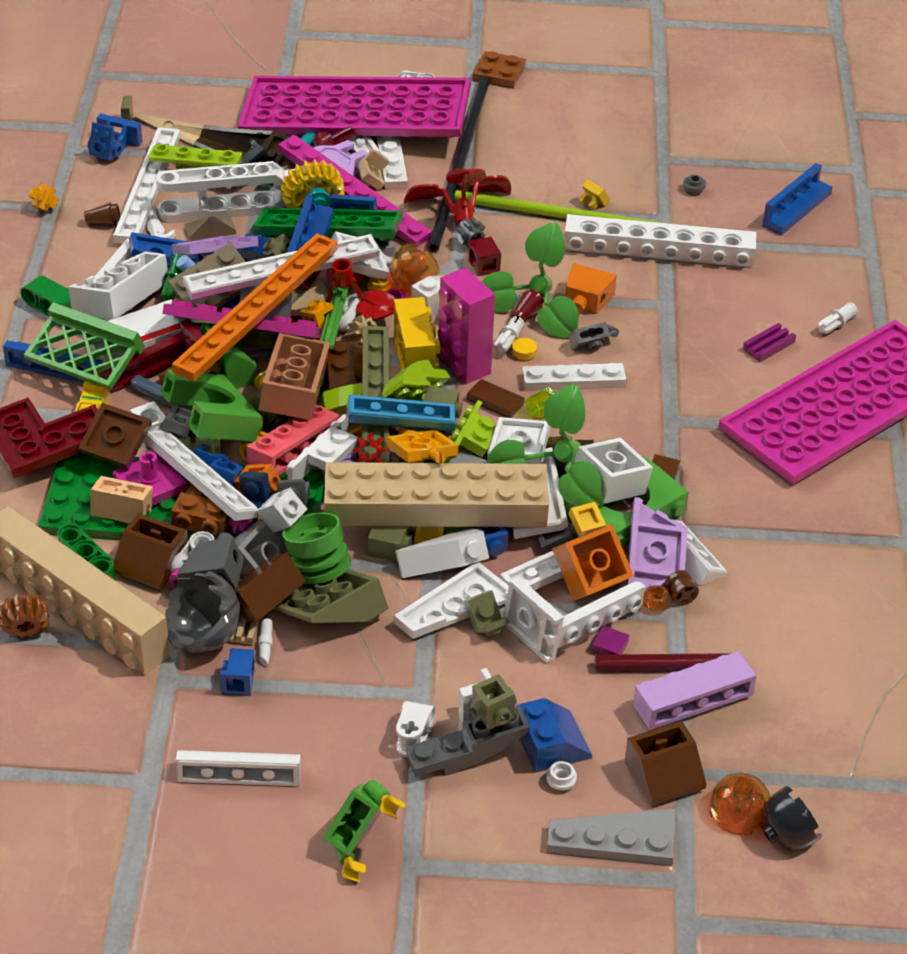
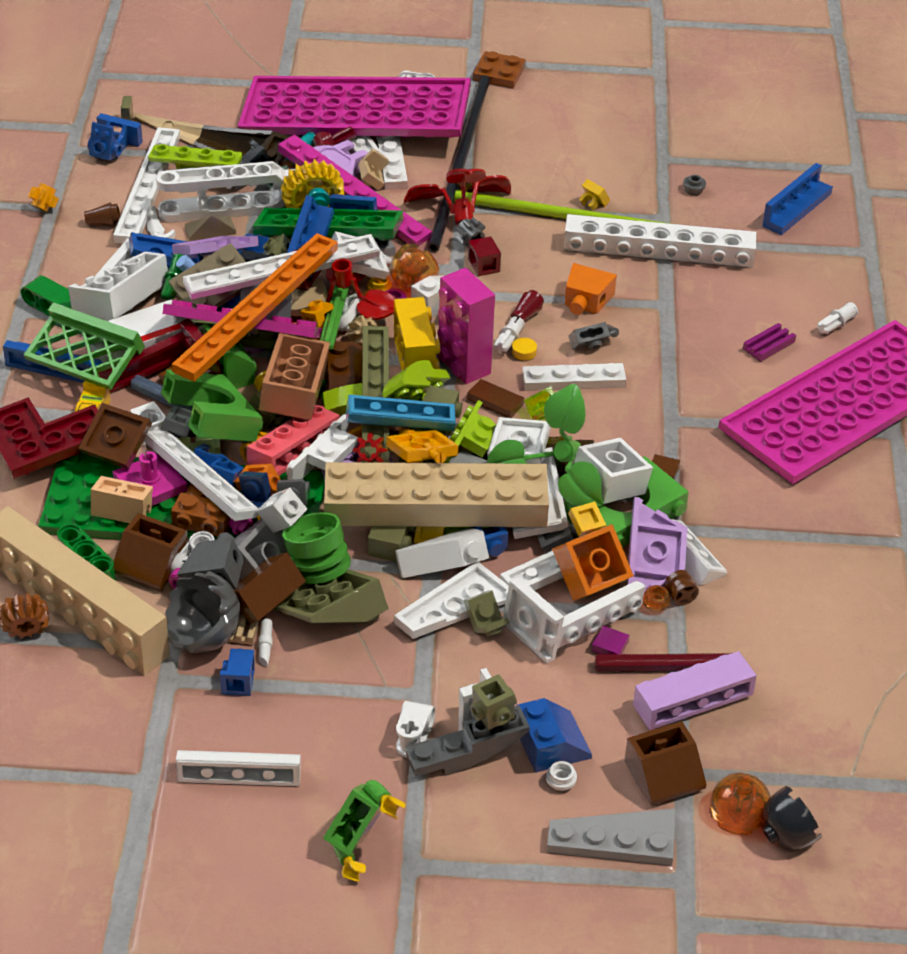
bright green plant [482,222,579,338] -> none

